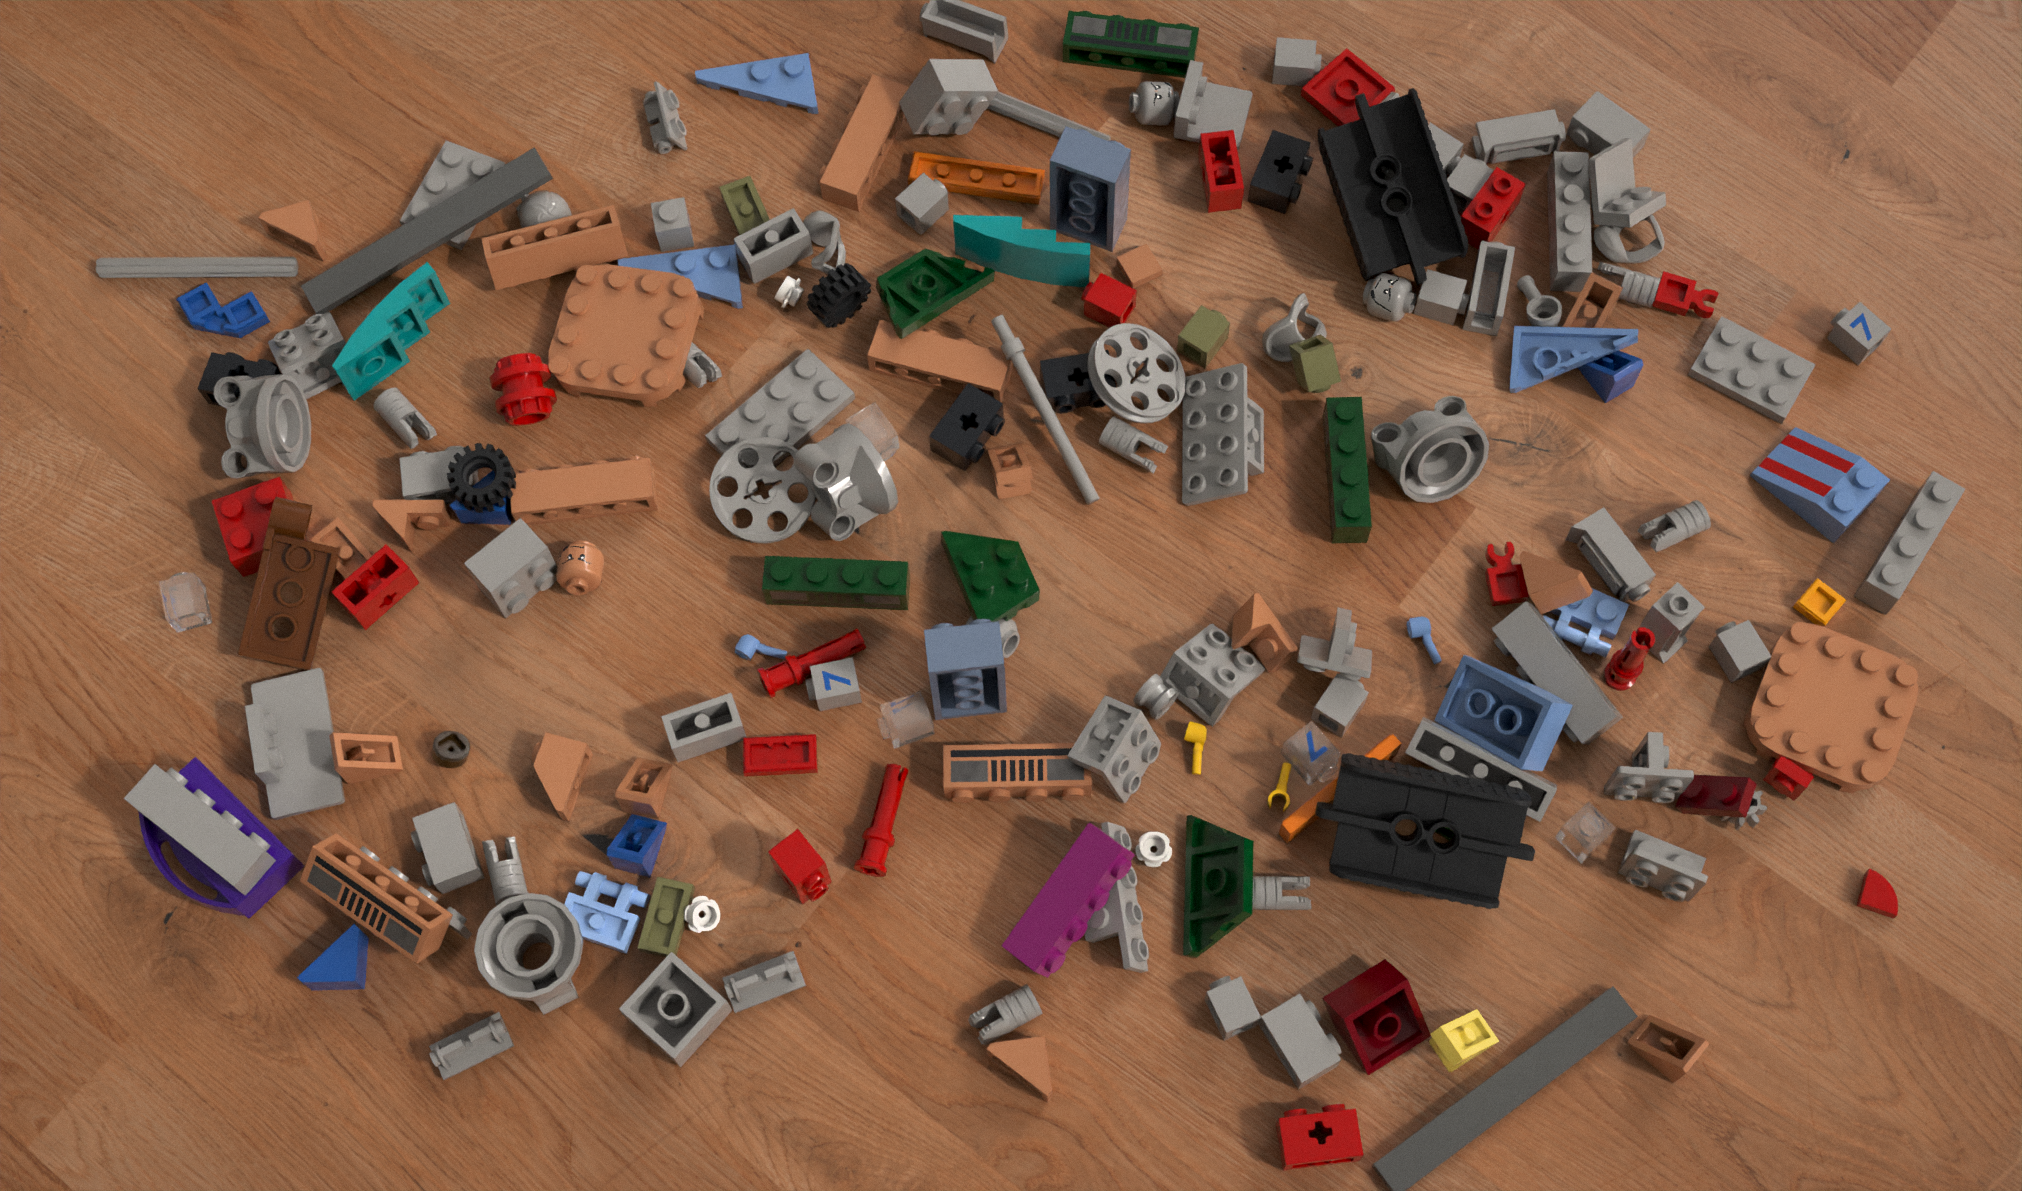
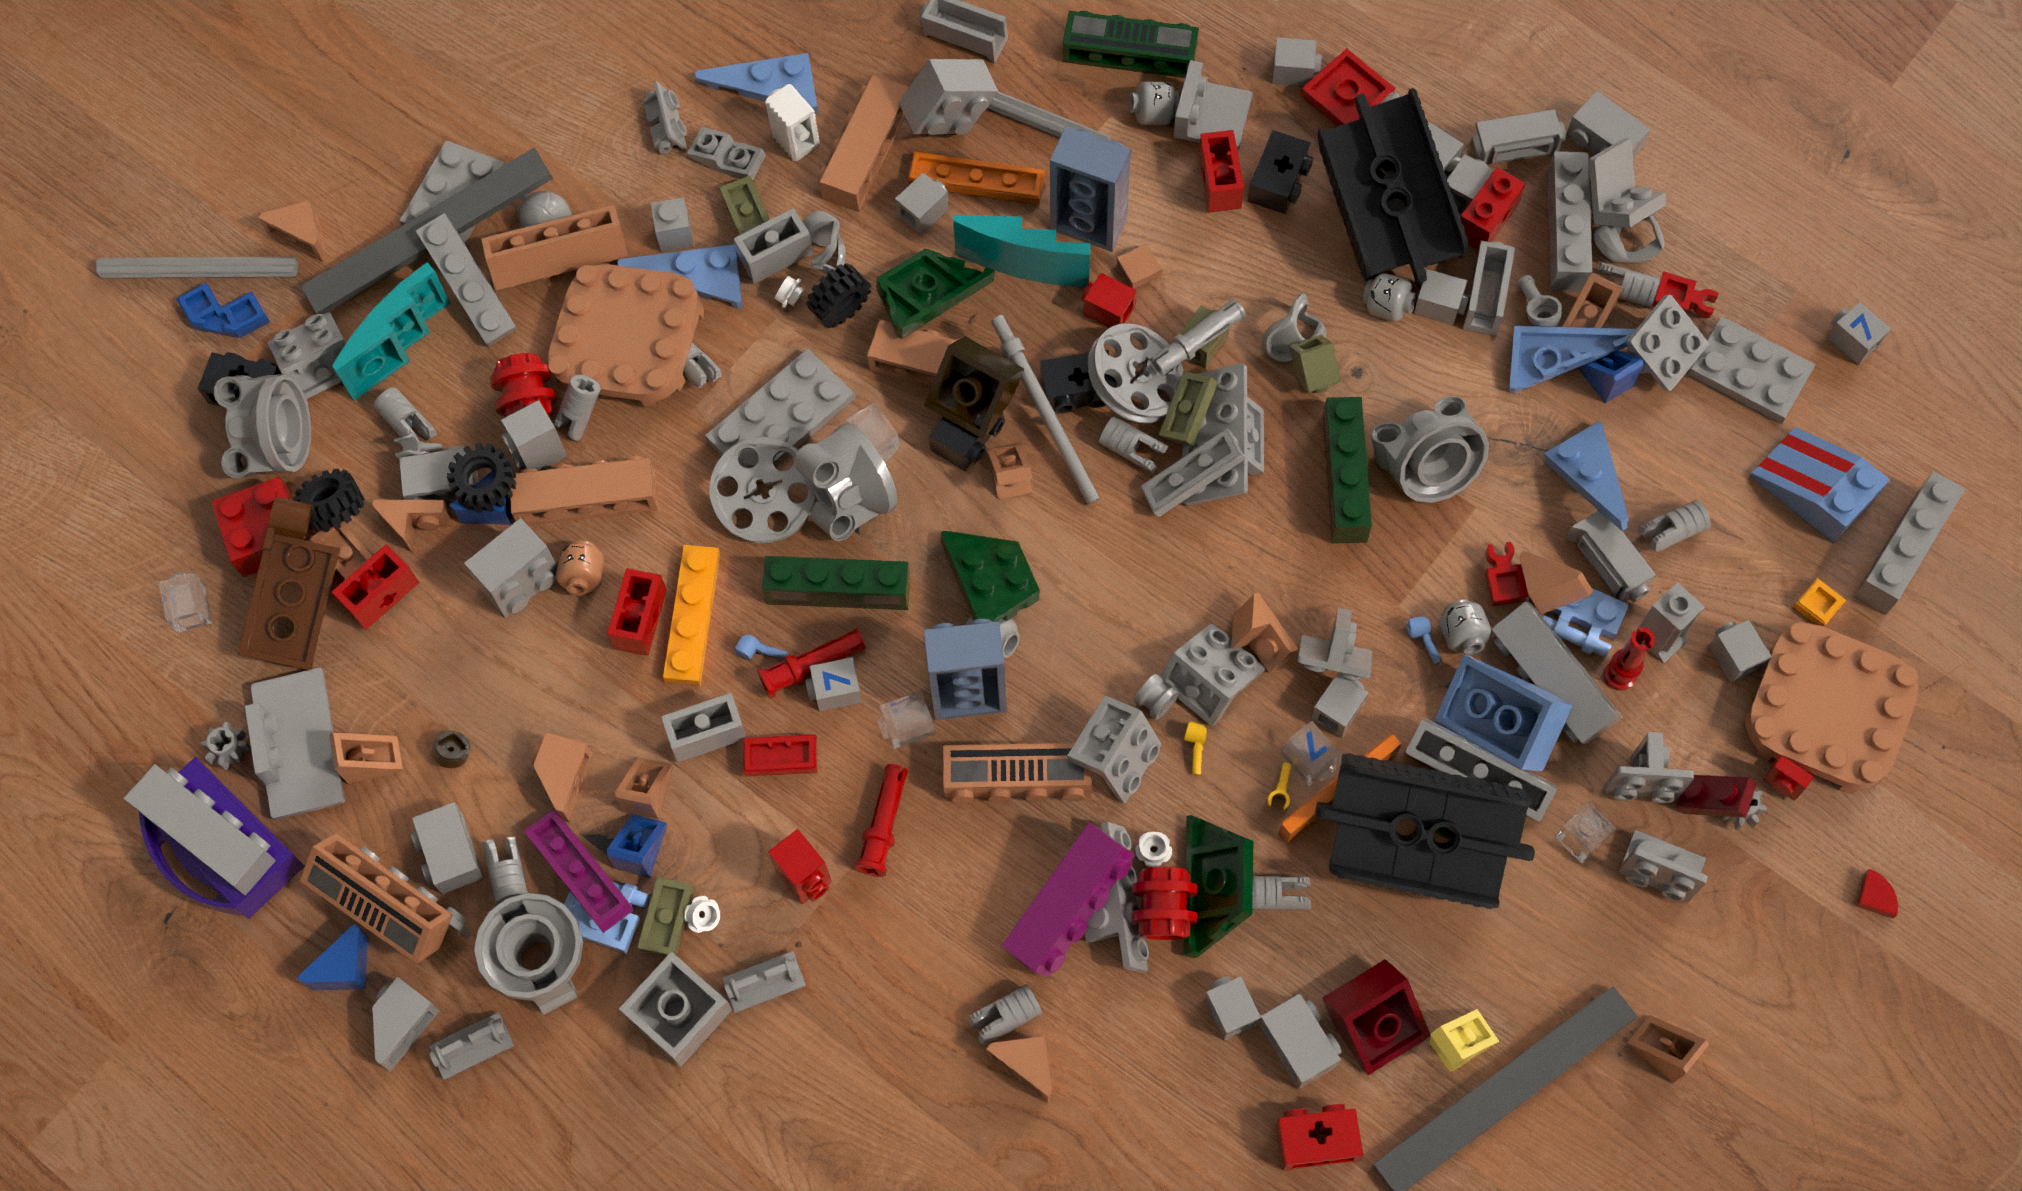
none -> light grey gear [201,722,251,770]
none -> black tyre [293,469,364,532]
none -> light grey slope [372,977,440,1072]
none -> light grey hand [393,434,443,459]
none -> light grey plate [415,213,518,347]
none -> light grey brick [501,400,568,471]
none -> magenta plate [524,809,634,933]
none -> light grey hinge [554,375,601,441]
none -> red brick [607,568,667,656]
none -> light orange plate [663,545,720,686]
none -> light grey slope [687,127,766,180]
none -> white brick [766,84,820,161]
none -> dark brown slope [924,336,1024,439]
none -> red piece [1131,867,1198,940]
none -> light grey tile [1140,428,1246,517]
none -> light grey pin [1150,299,1246,376]
none -> olive plate [1159,371,1218,446]
none -> light grey head [1439,599,1492,655]
none -> medium blue wing [1544,421,1629,531]
none -> light grey bracket [1627,295,1709,391]

